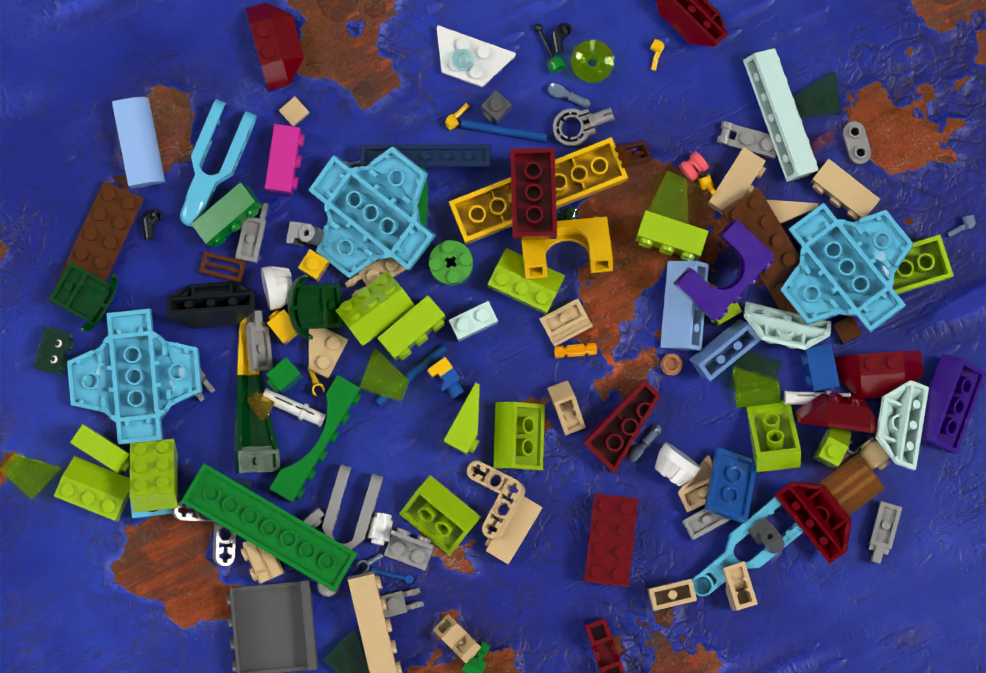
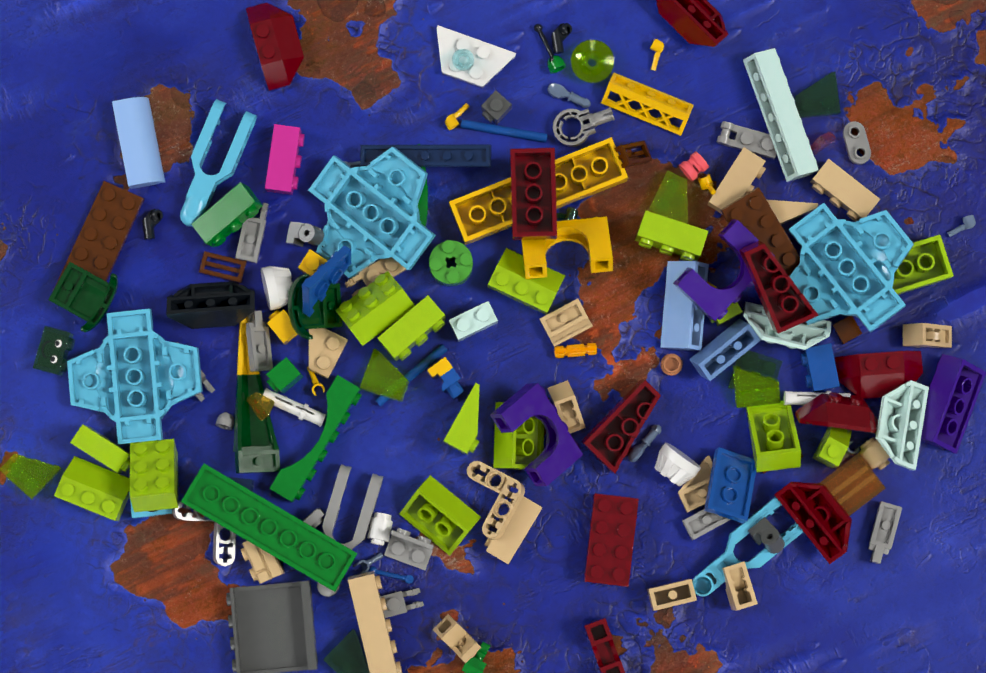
tan tile [279,96,310,127] -> none
none -> light grey hinge [215,412,234,430]
none -> blue wing [302,245,351,317]
none -> dark purple arch [490,383,583,486]
none -> yellow fence [601,73,694,136]
none -> dark red wedge [739,241,819,334]
none -> tan arch [902,323,952,348]

